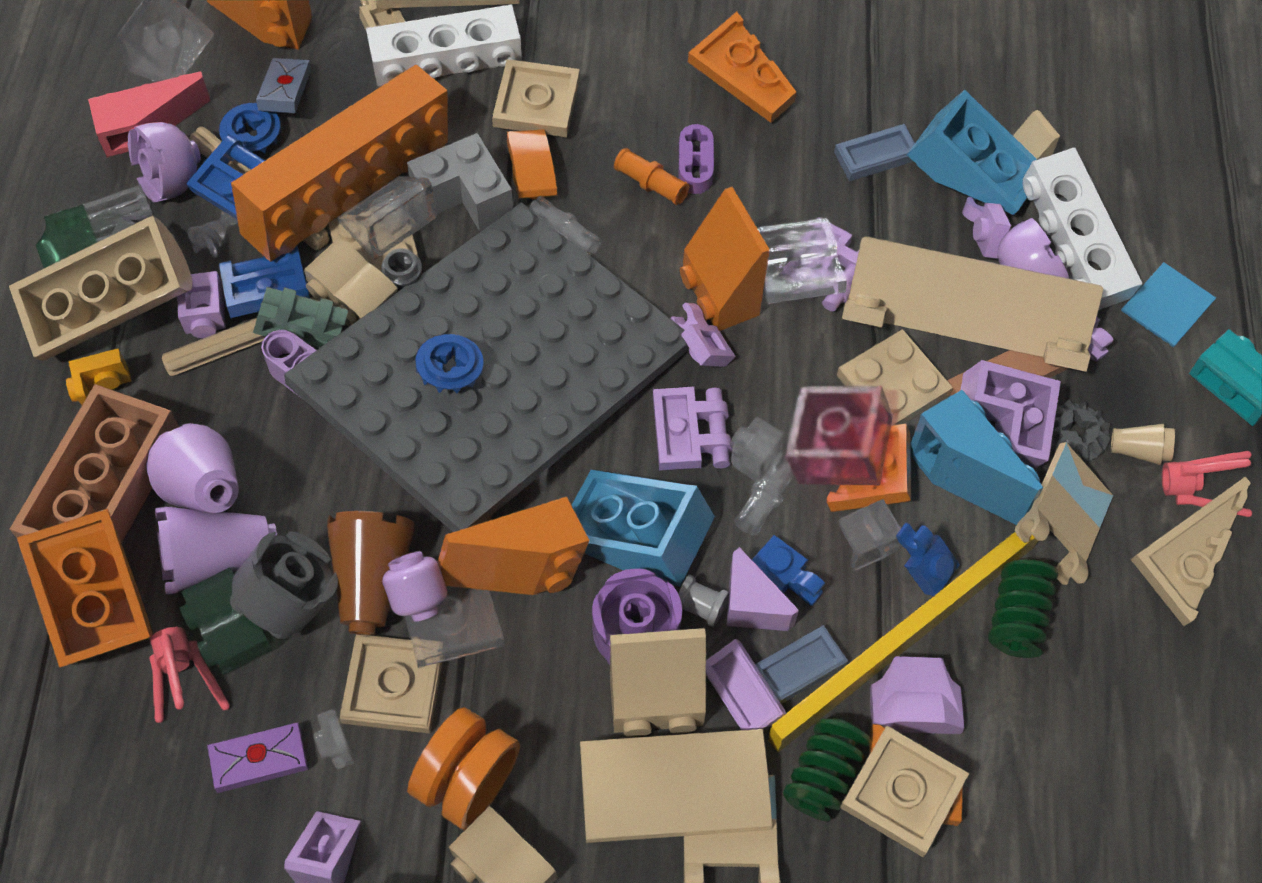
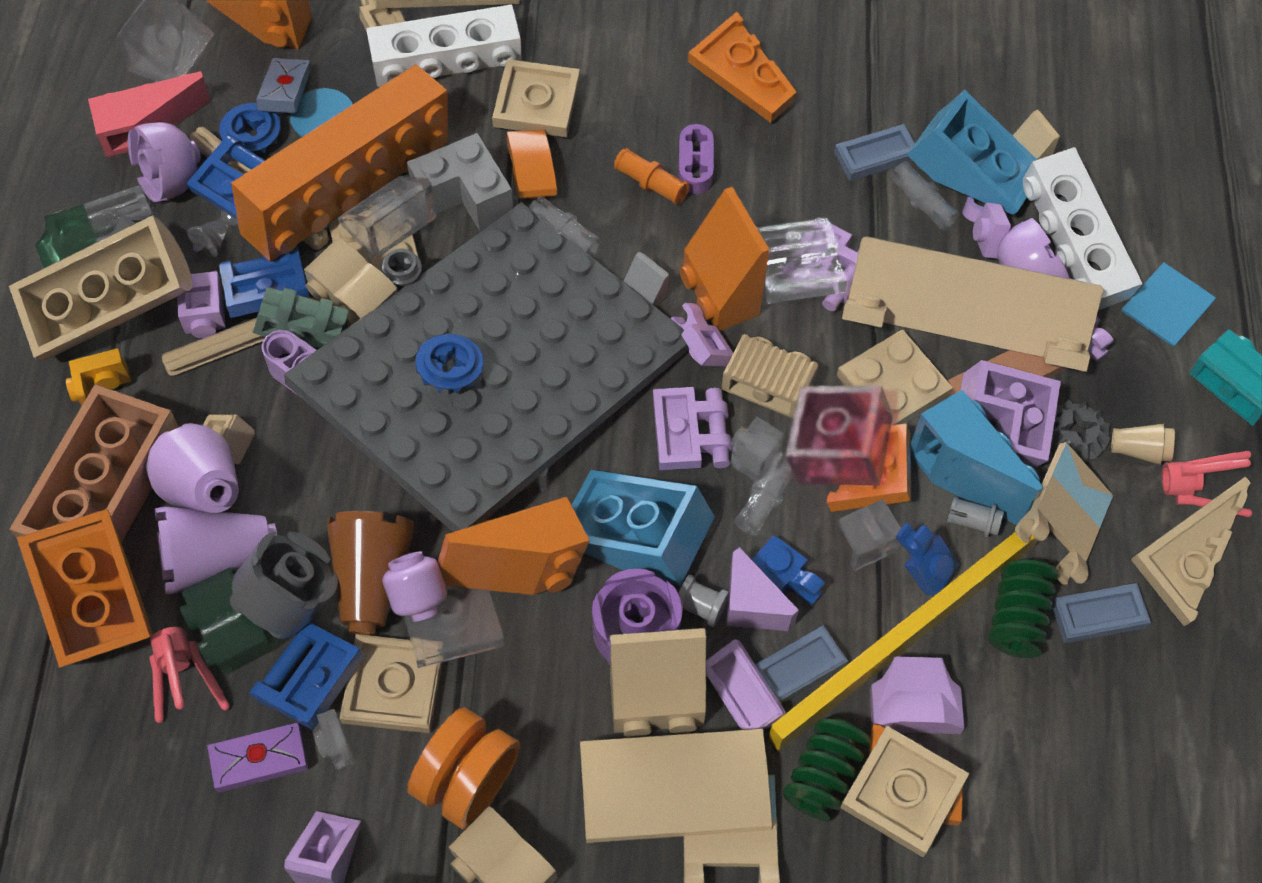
none -> tan slope [203,415,255,464]
none -> blue plate [249,622,365,730]
none -> dark azure piece [290,88,353,137]
none -> light grey slope [623,252,669,307]
none -> tan brick [721,334,818,420]
none -> clear pin [890,161,960,231]
none -> light grey pin [947,497,1004,537]
none -> sand blue tile [1052,583,1151,643]

